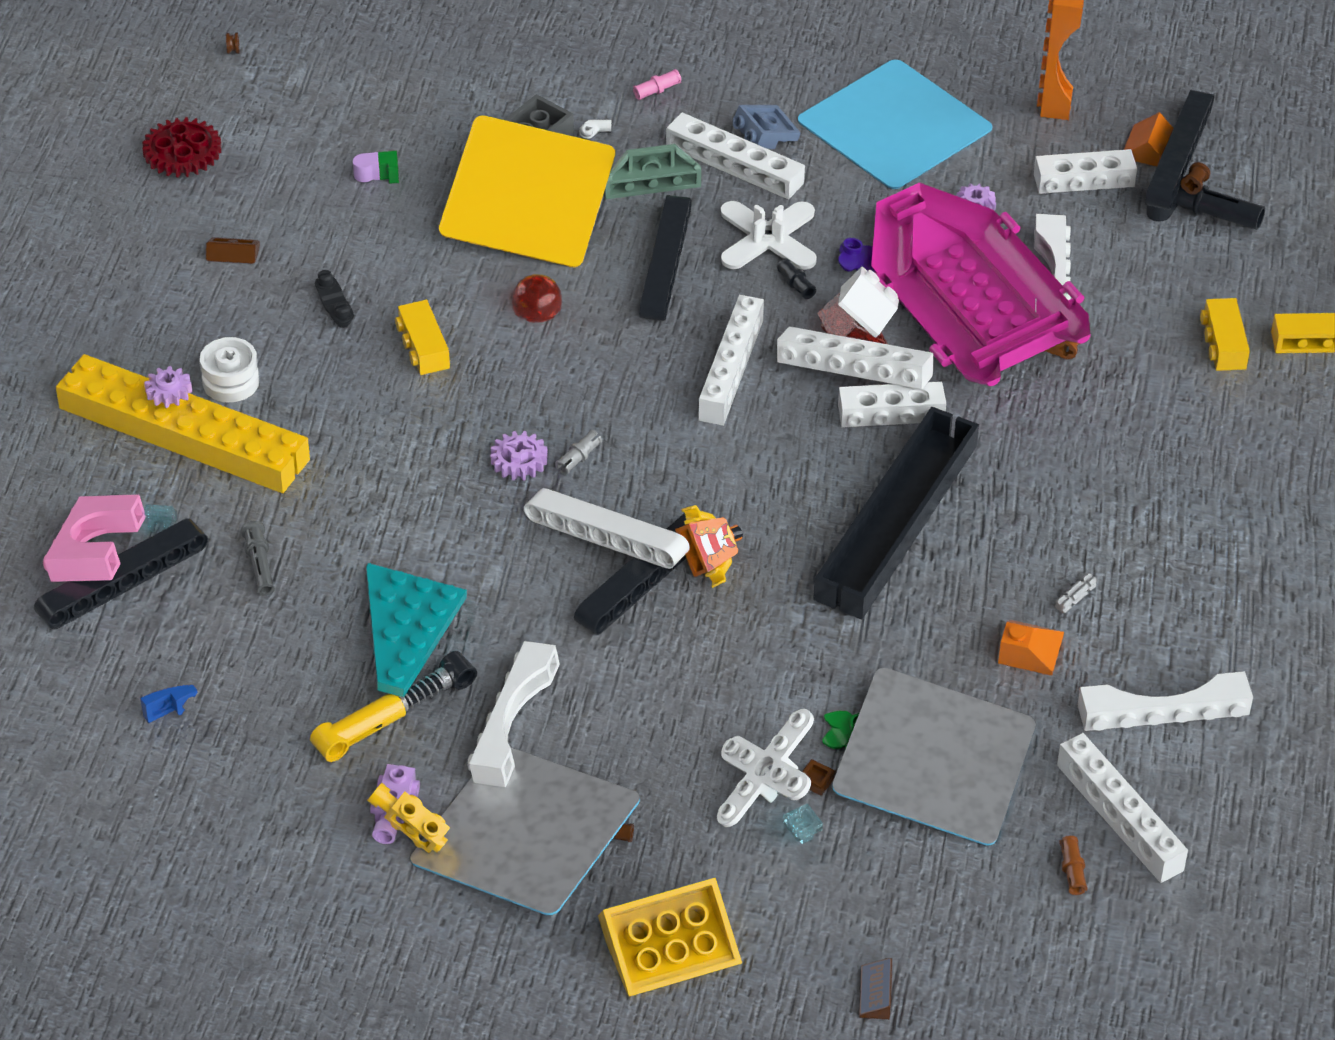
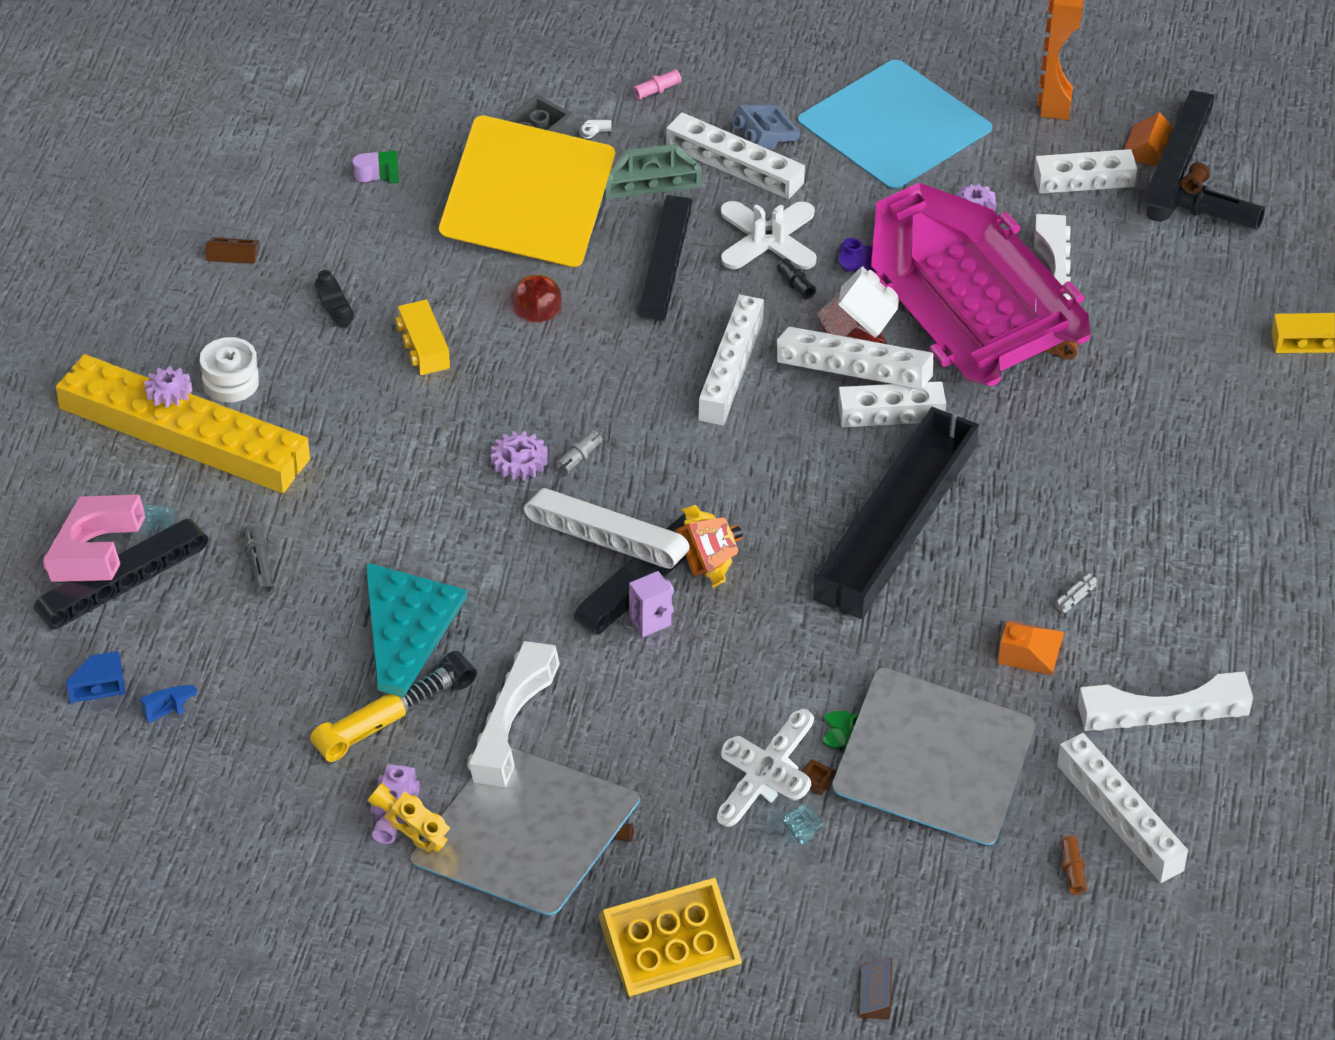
dark red gear [142,117,222,178] -> none
reddish brown bush [226,32,240,54] -> none
yellow brick [1200,298,1250,371] -> none
none -> blue slope [66,651,126,703]
none -> lavender brick [629,571,674,637]

